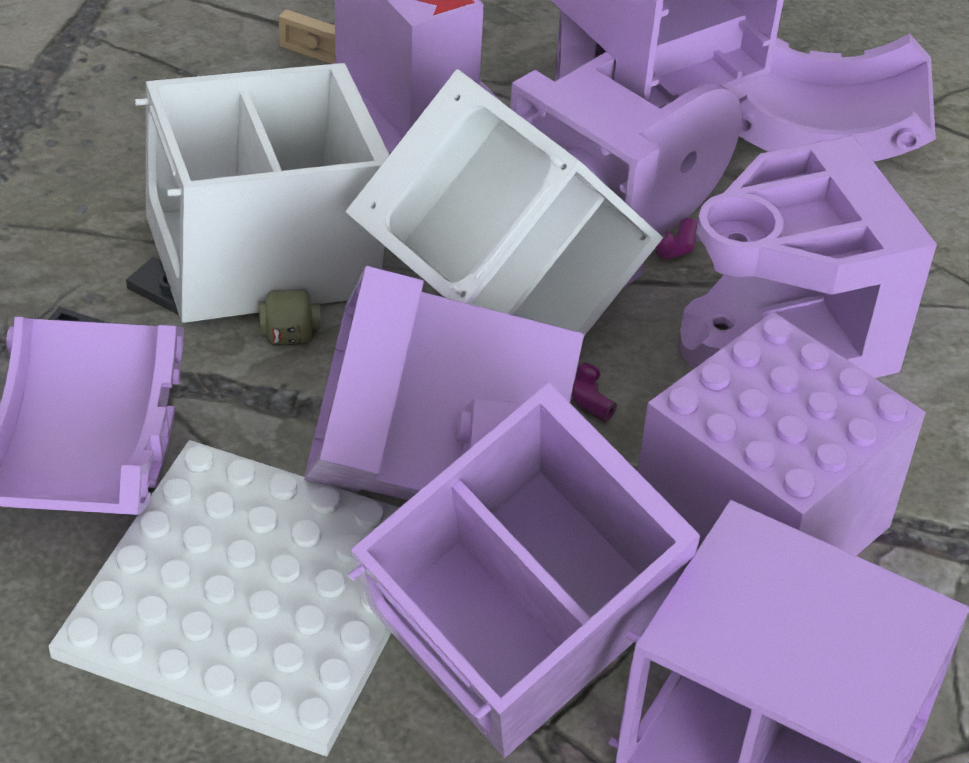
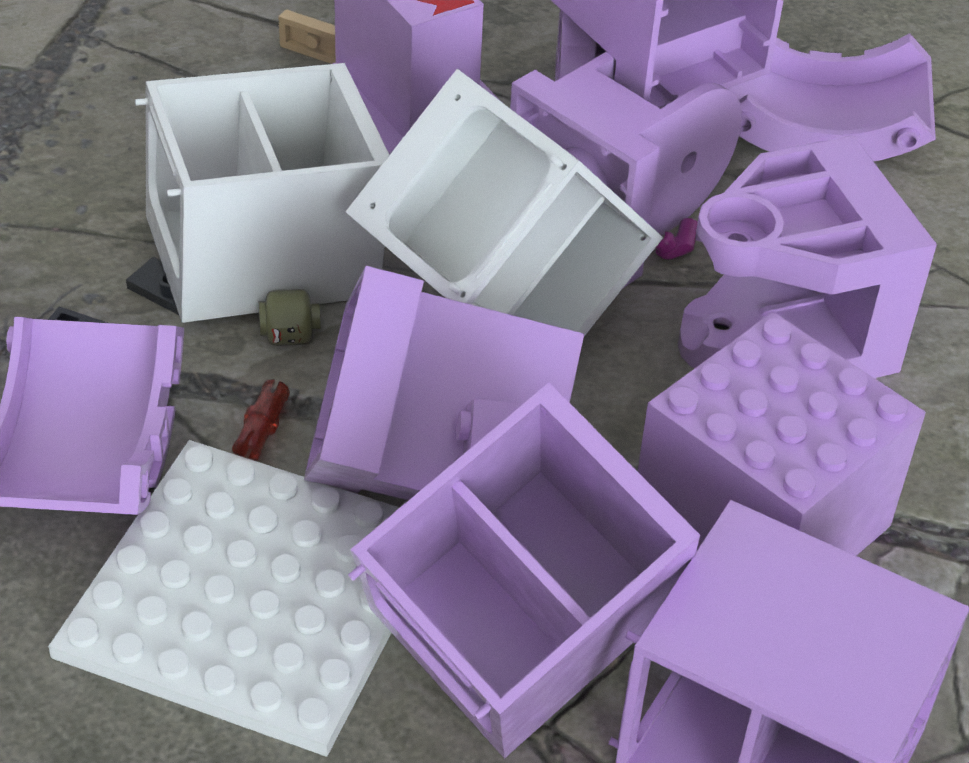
magenta arm [571,362,617,422] -> none
none -> clear red pin [232,379,290,461]

